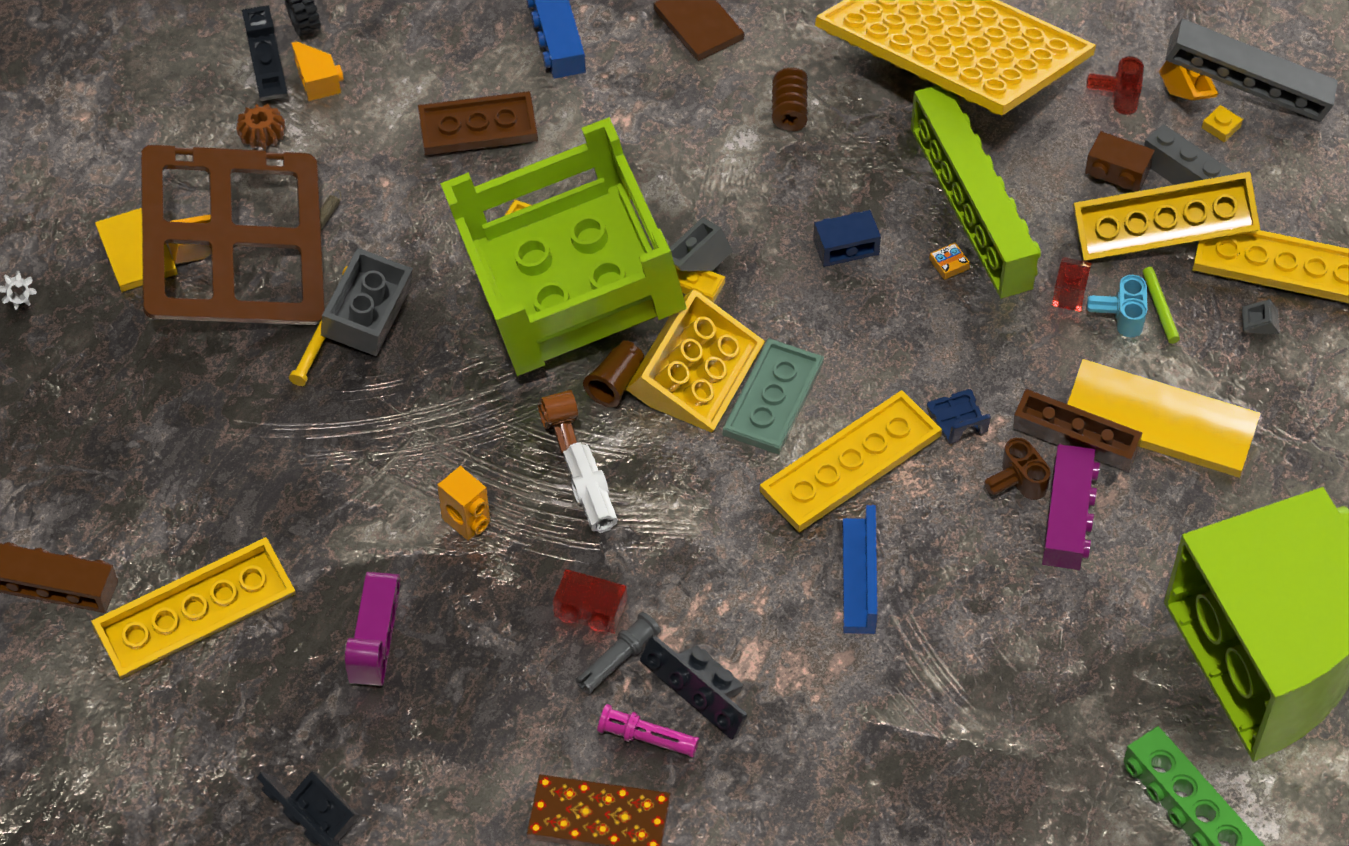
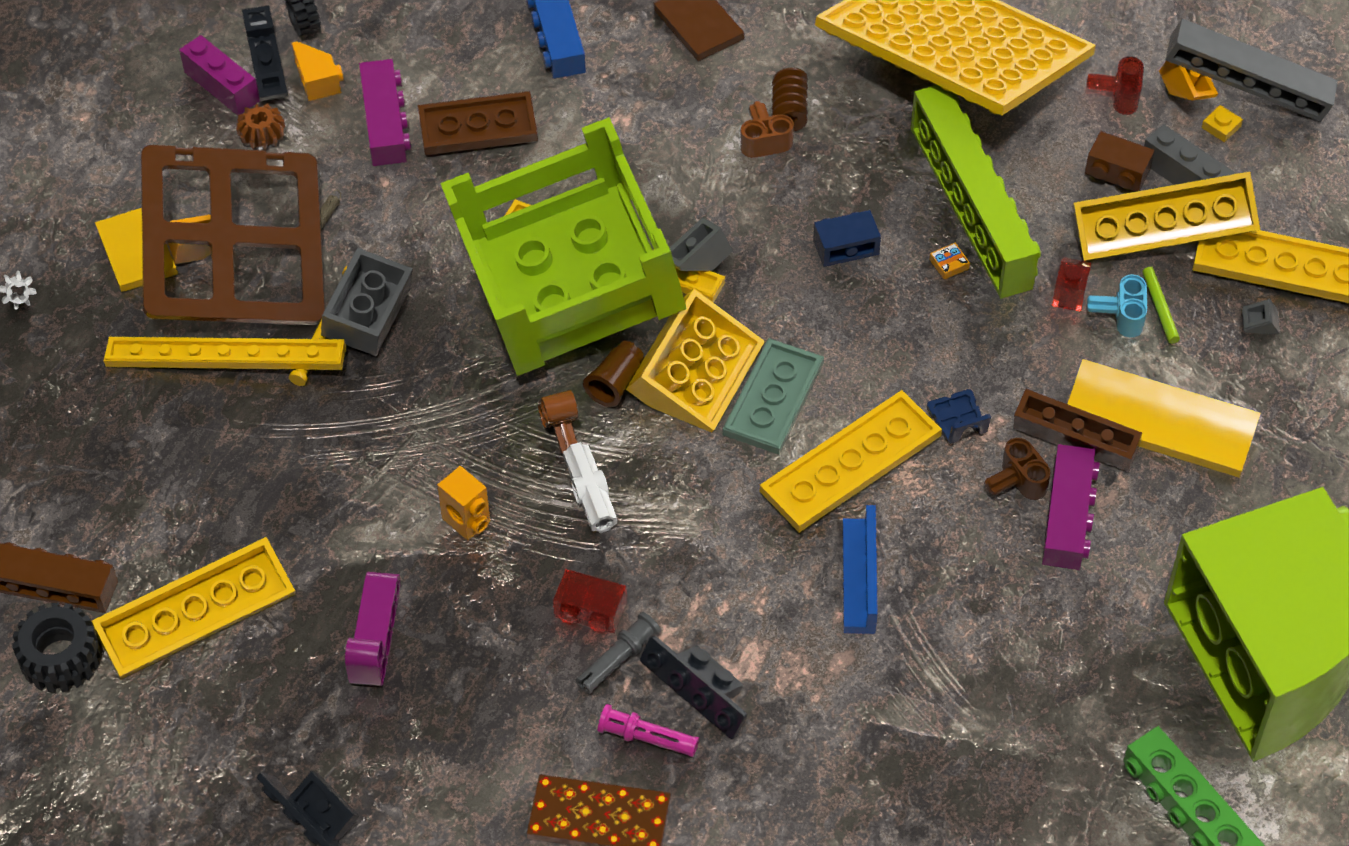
none -> black tyre [12,603,101,693]
none -> yellow tile [104,337,346,370]
none -> magenta brick [179,35,260,116]
none -> magenta brick [359,59,411,166]
none -> dark orange beam [740,101,794,158]

